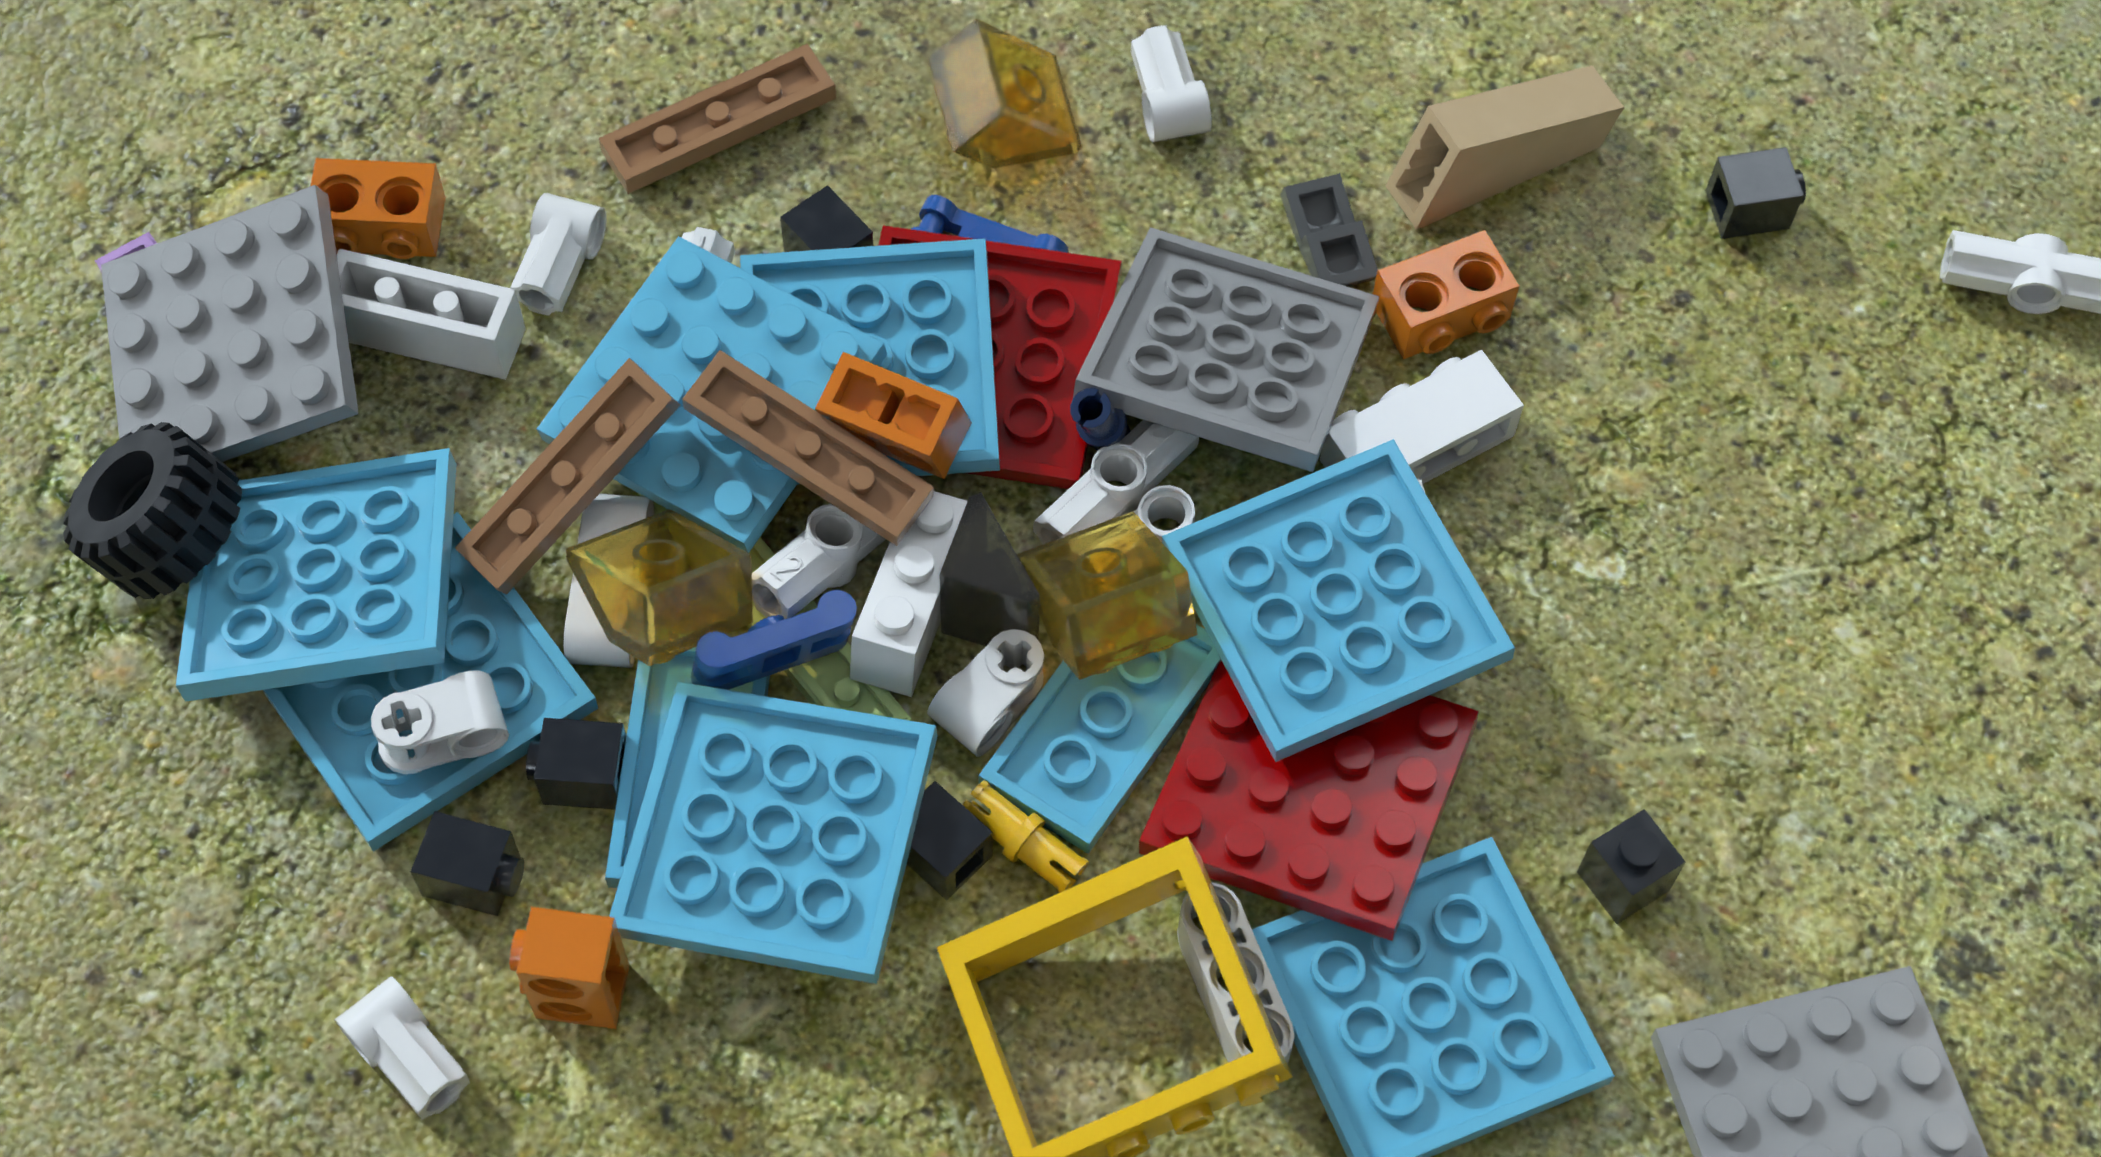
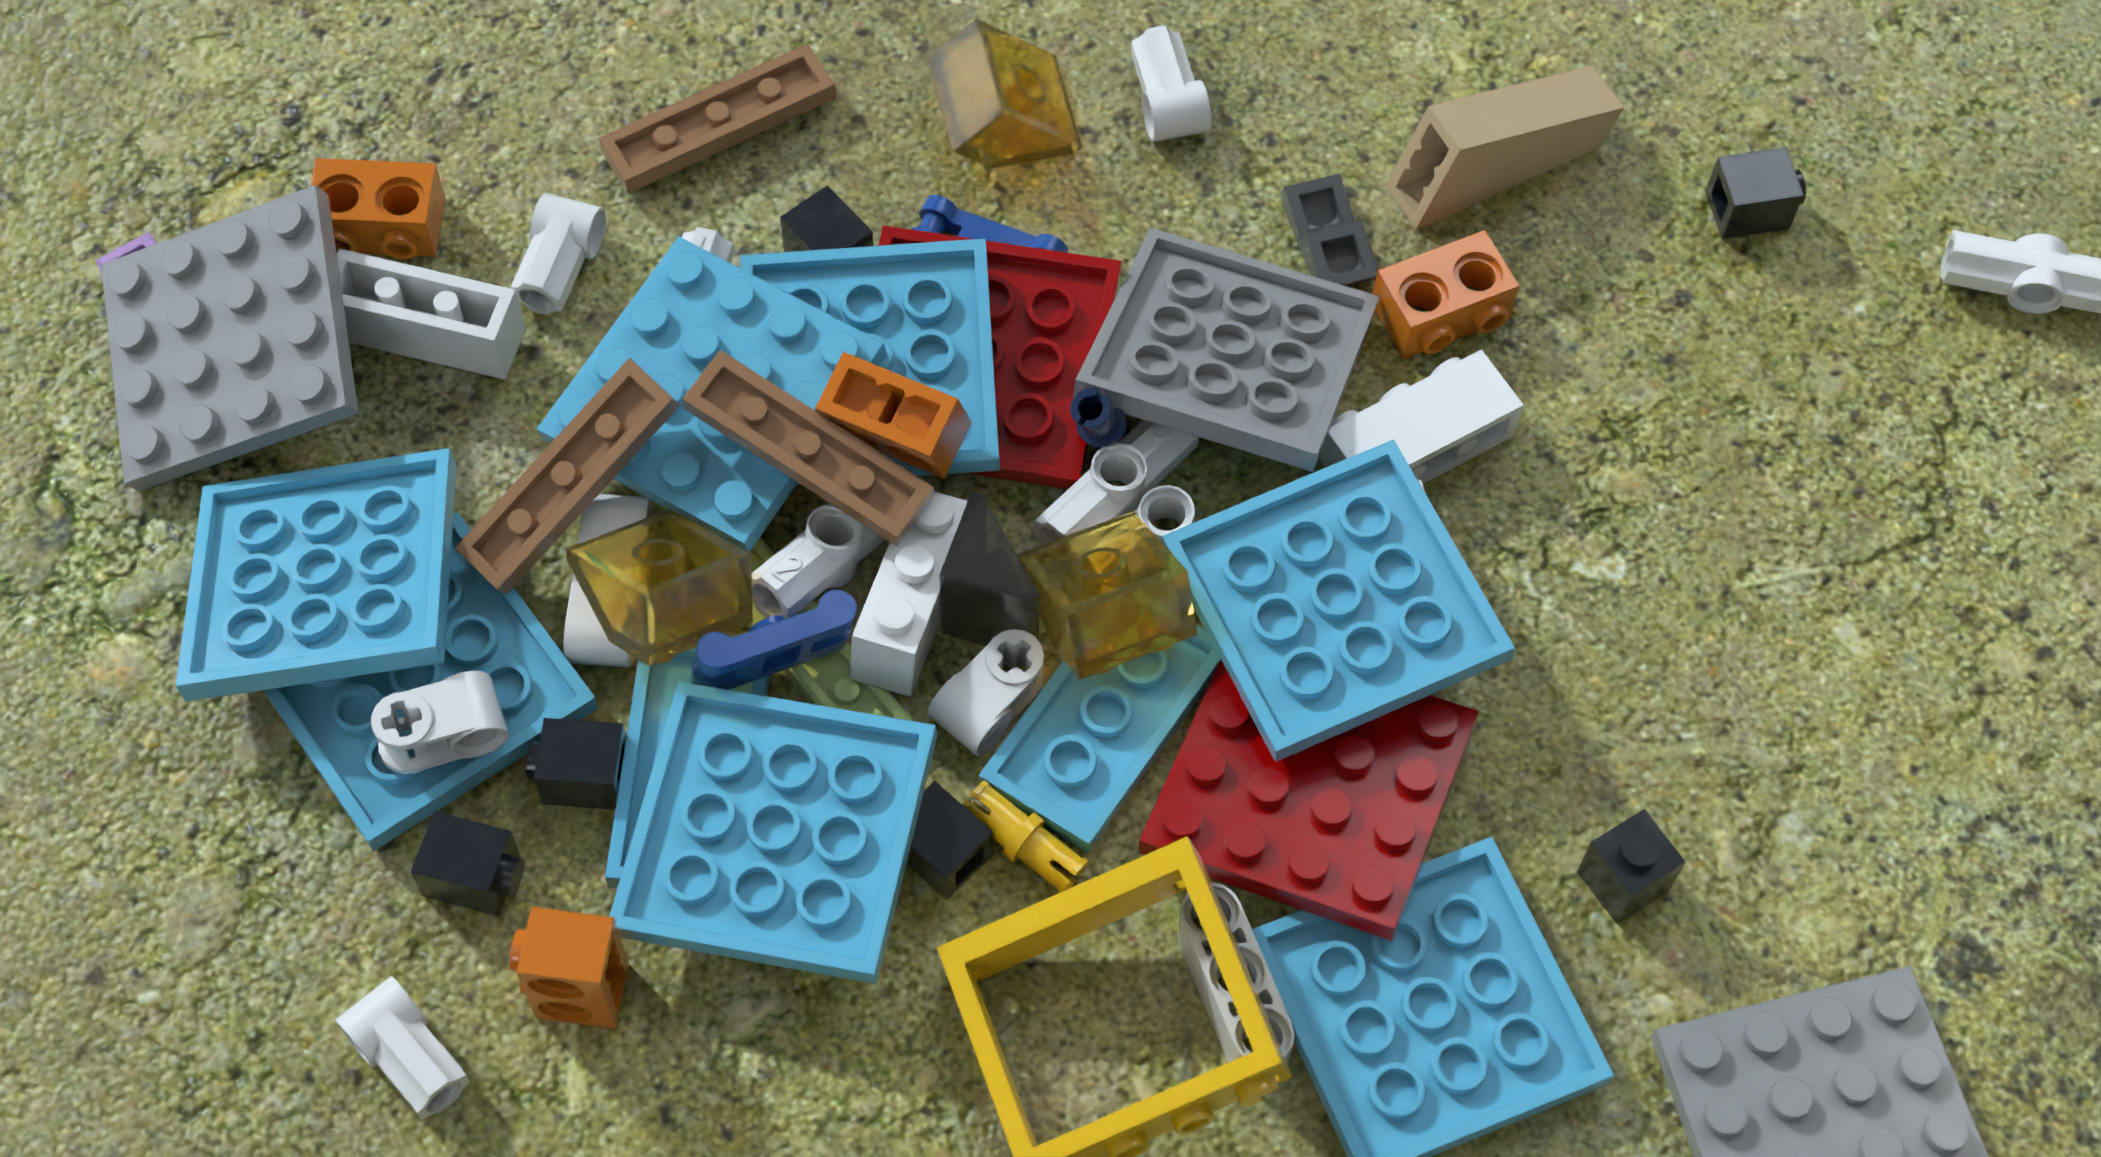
black tyre [63,422,242,599] -> none

